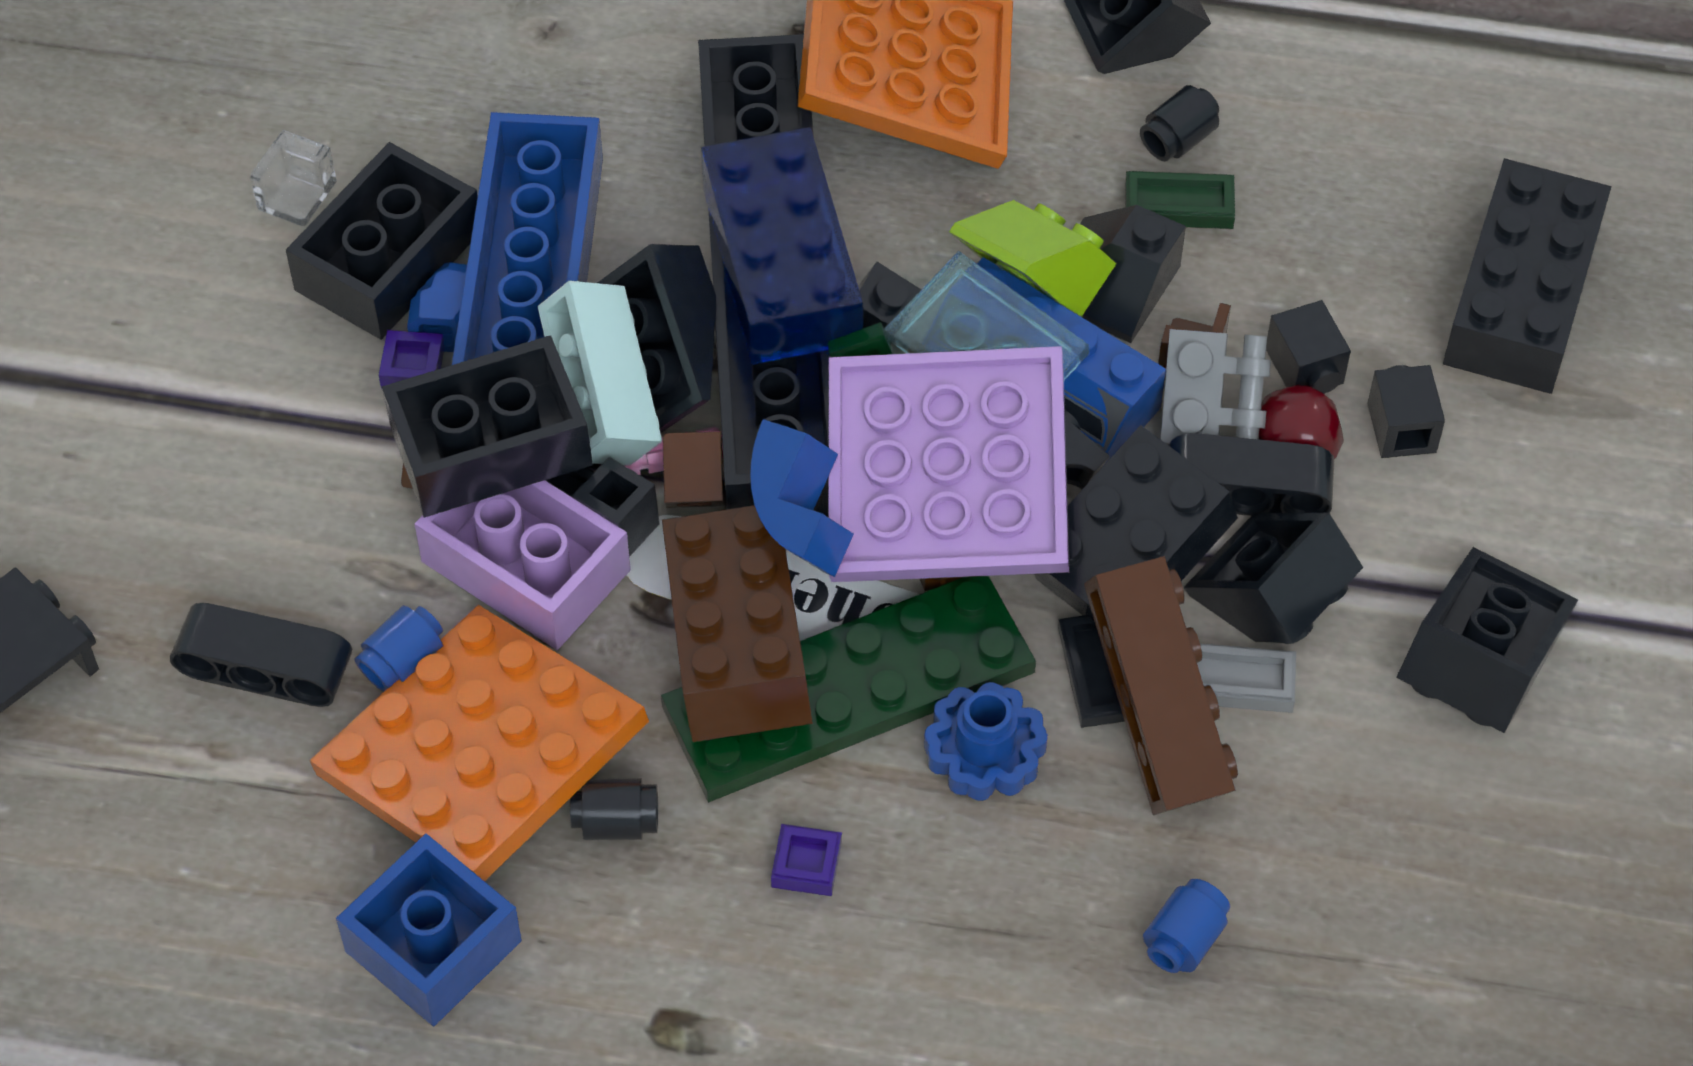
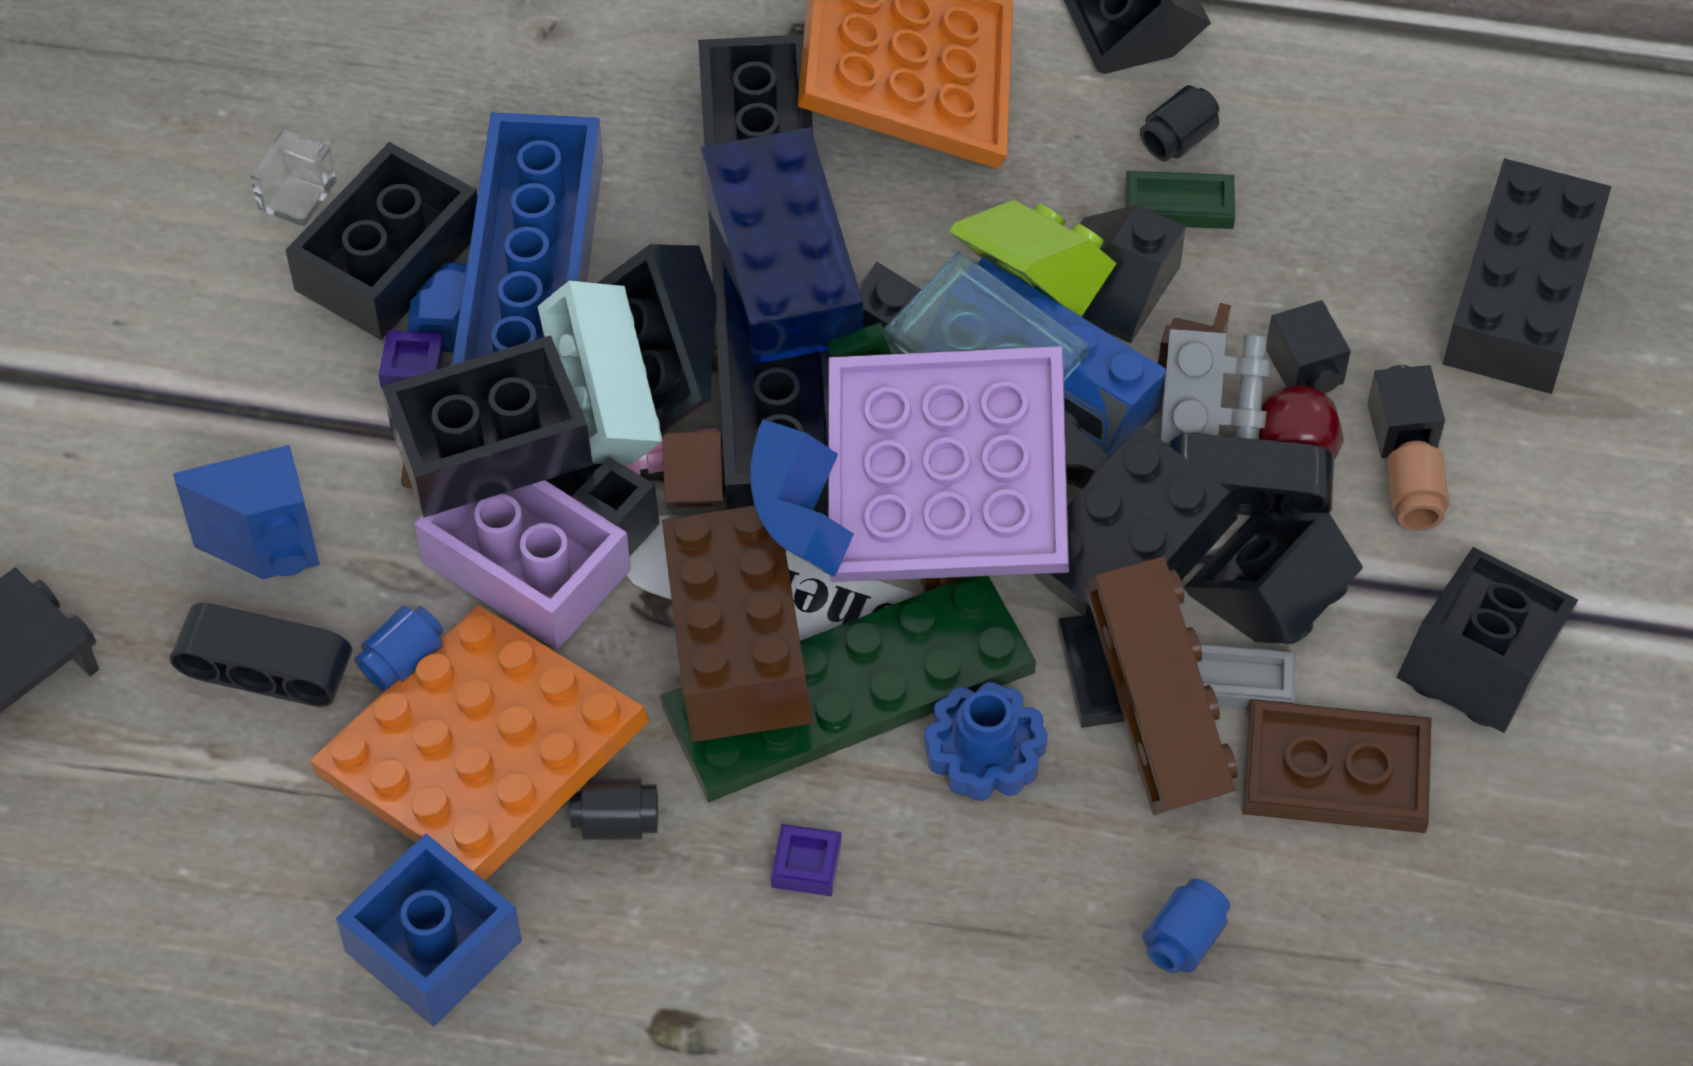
none -> blue slope [173,445,320,579]
none -> reddish brown tile [1243,699,1432,833]
none -> nougat brick [1386,441,1449,530]

